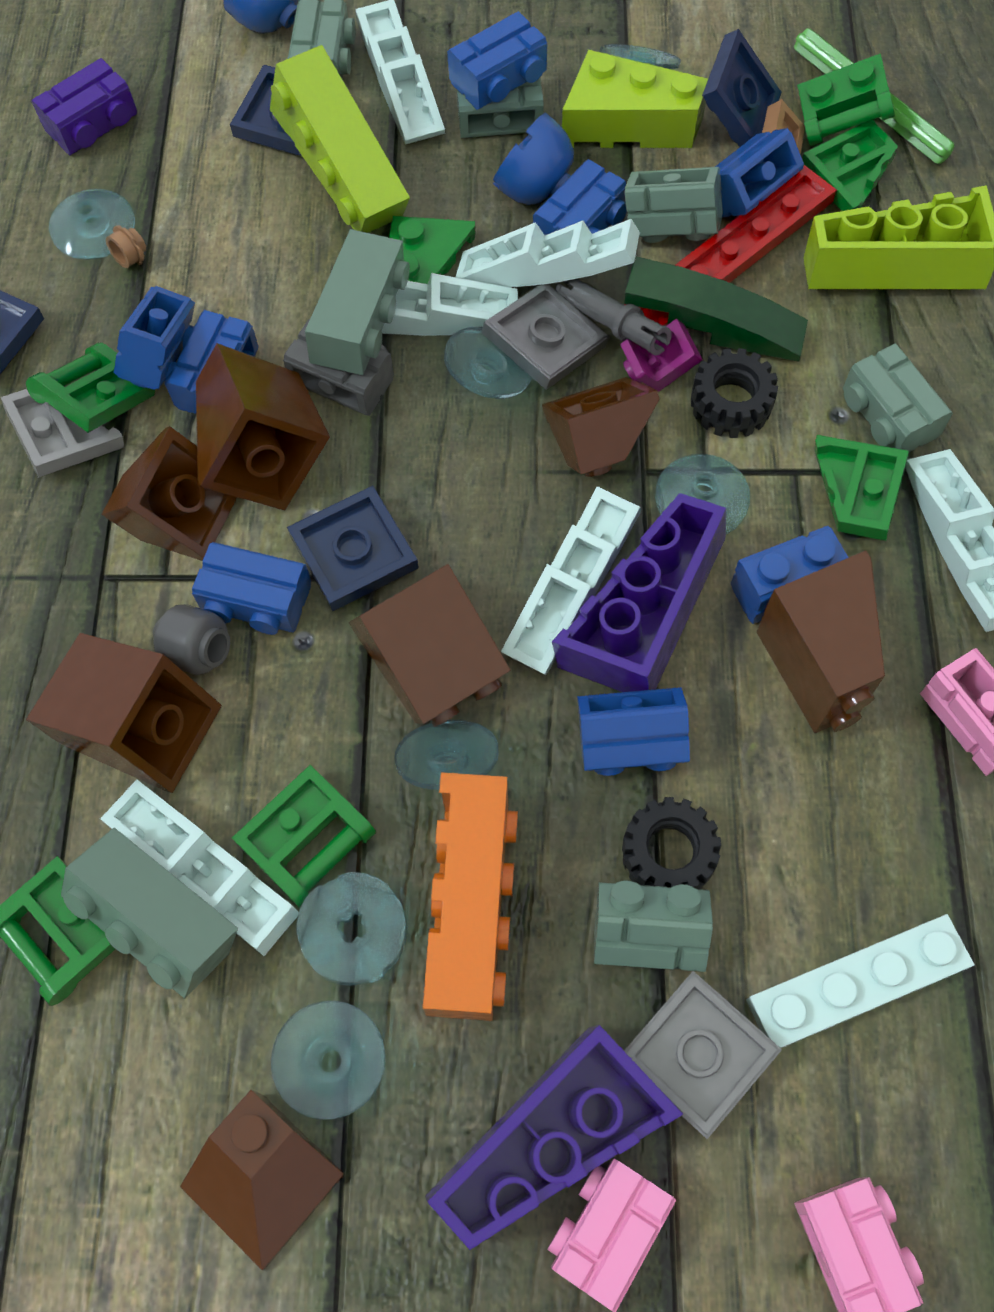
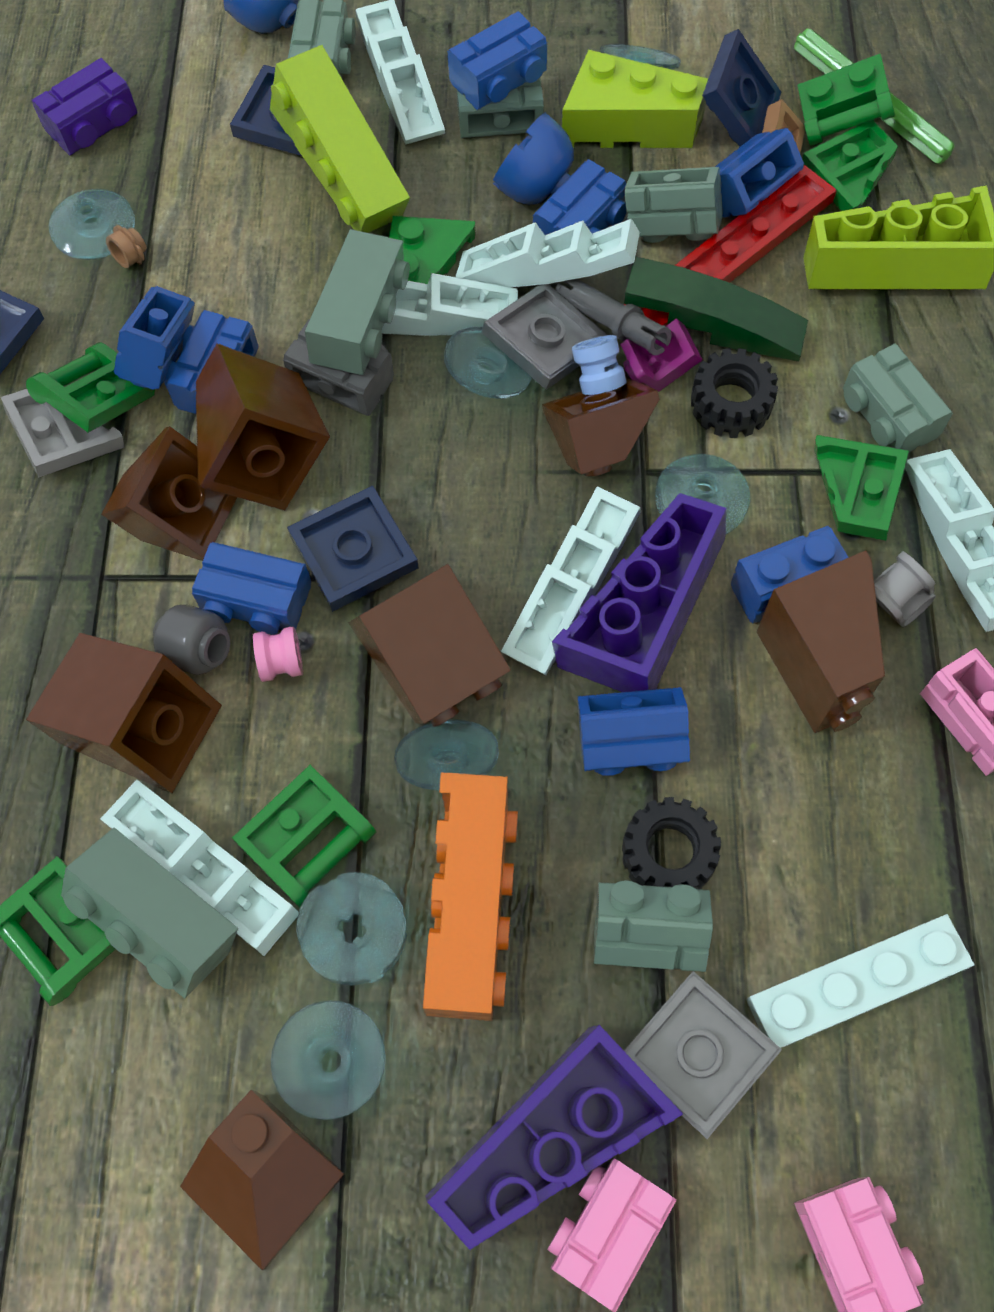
none -> bright pink wheel [253,627,303,682]
none -> light blue wheel [572,335,627,395]
none -> light grey piece [874,551,936,627]

